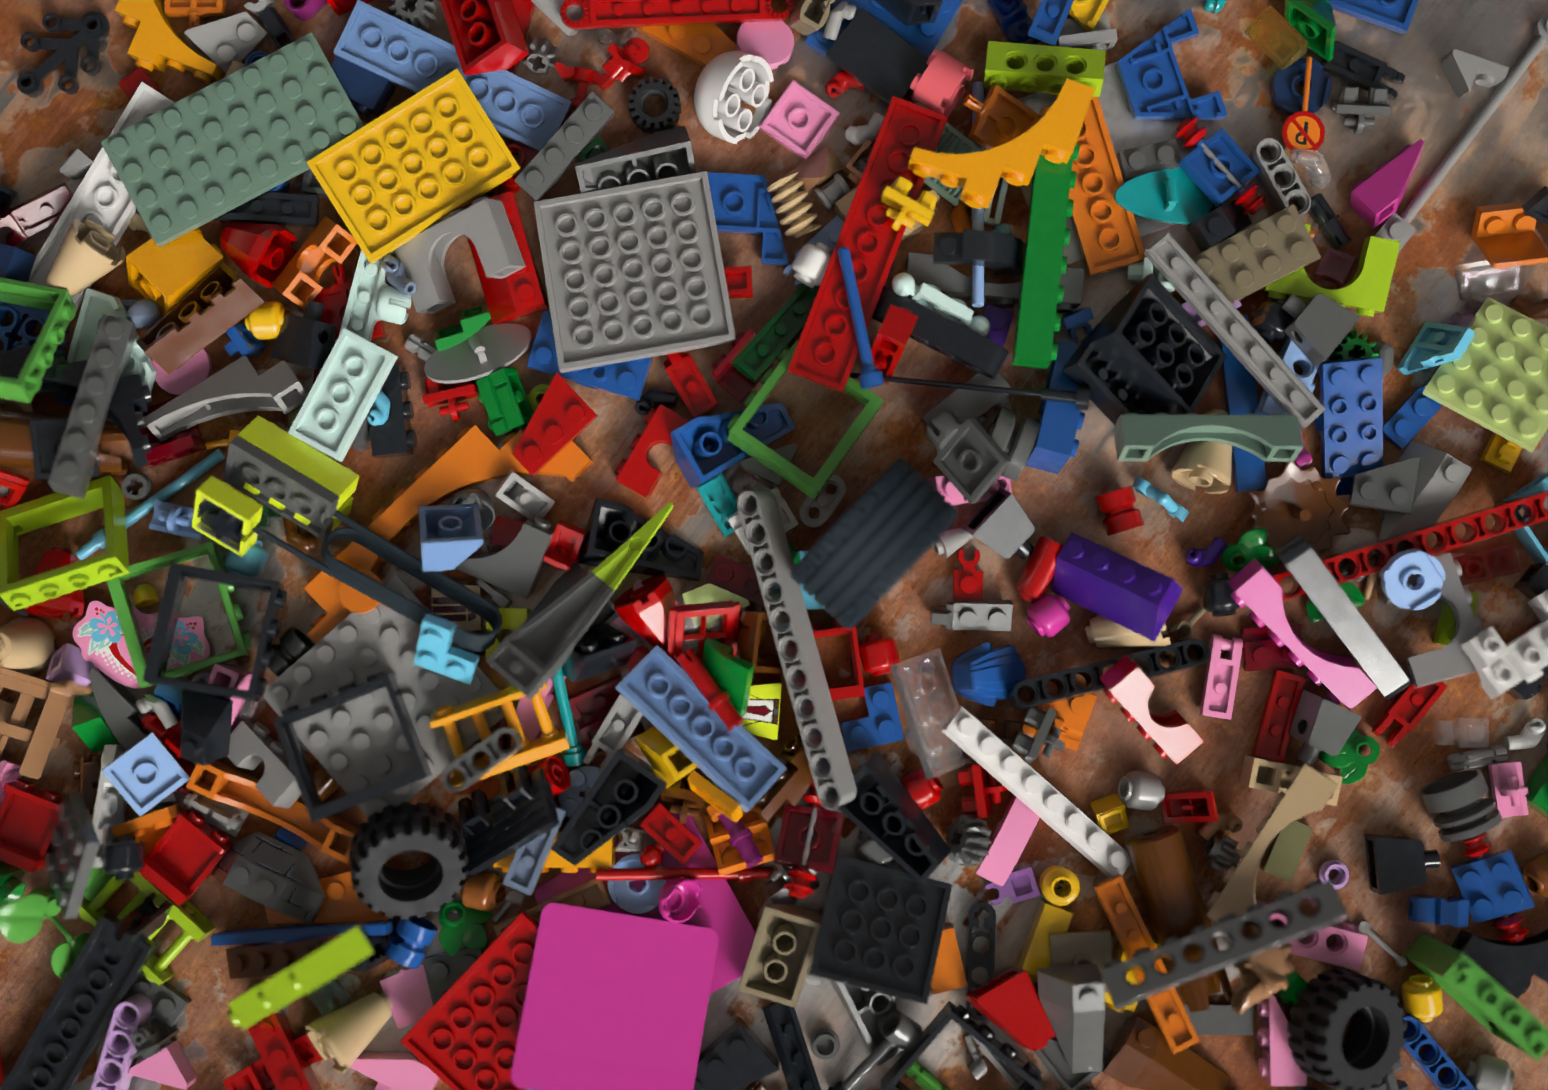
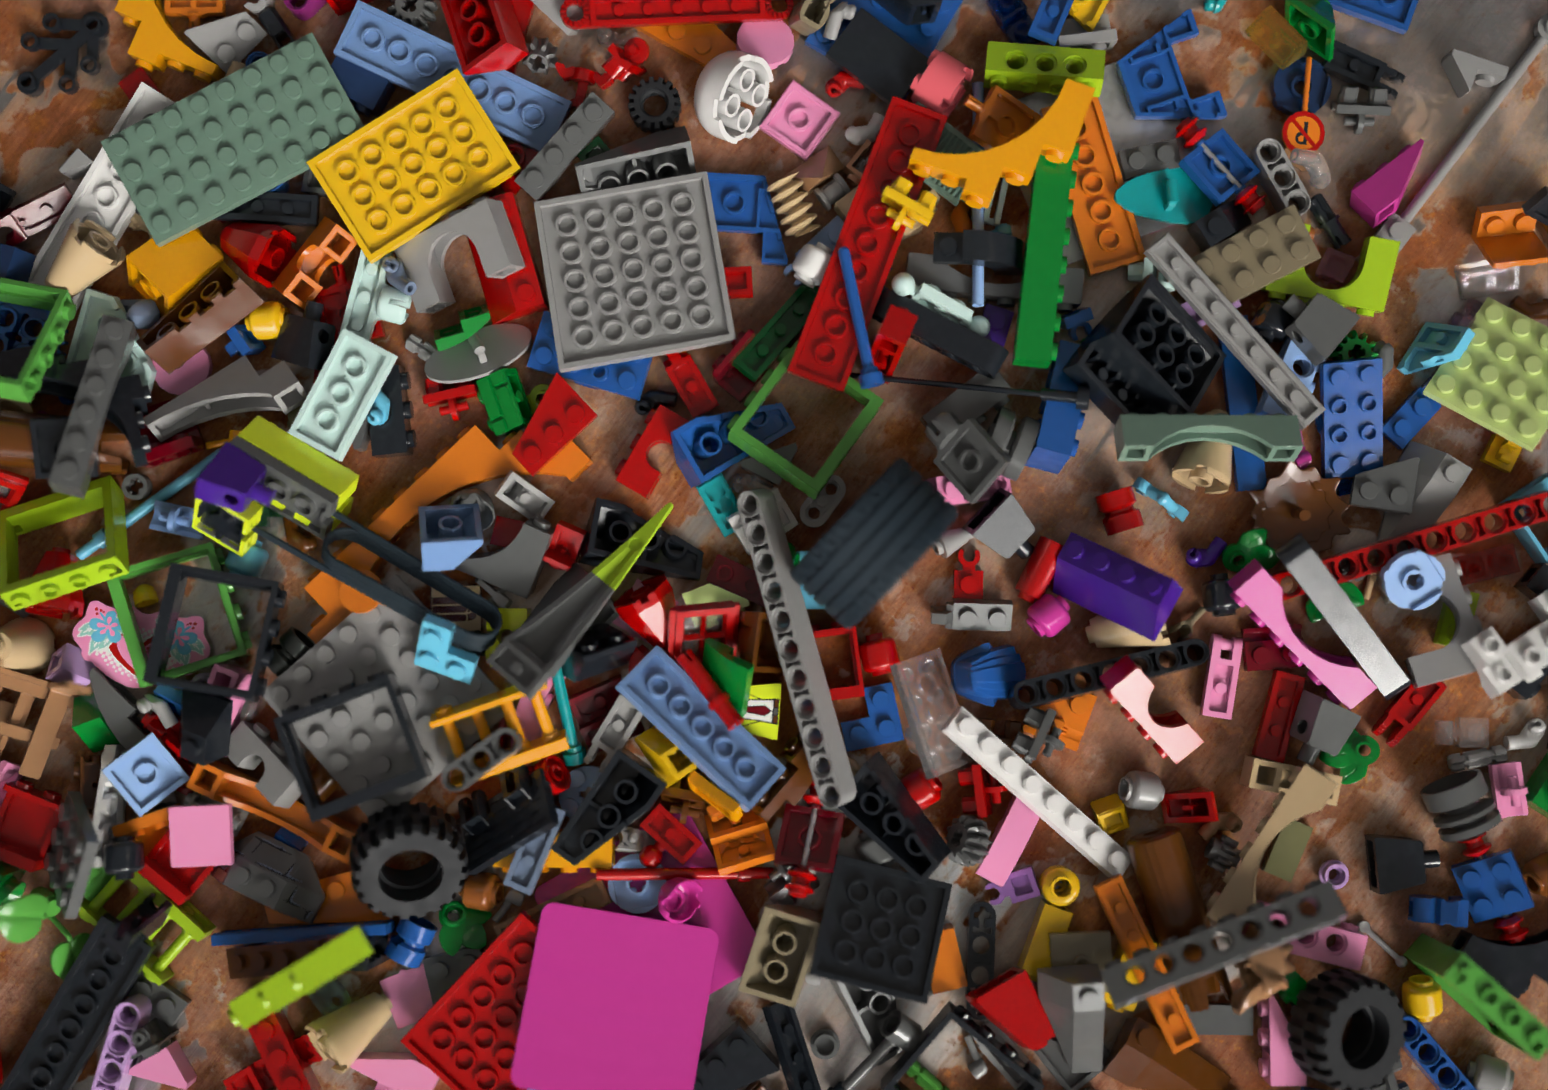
magenta pin [718,813,764,868] -> none
none -> bright pink tile [168,803,235,868]
none -> dark purple torso [194,442,276,513]

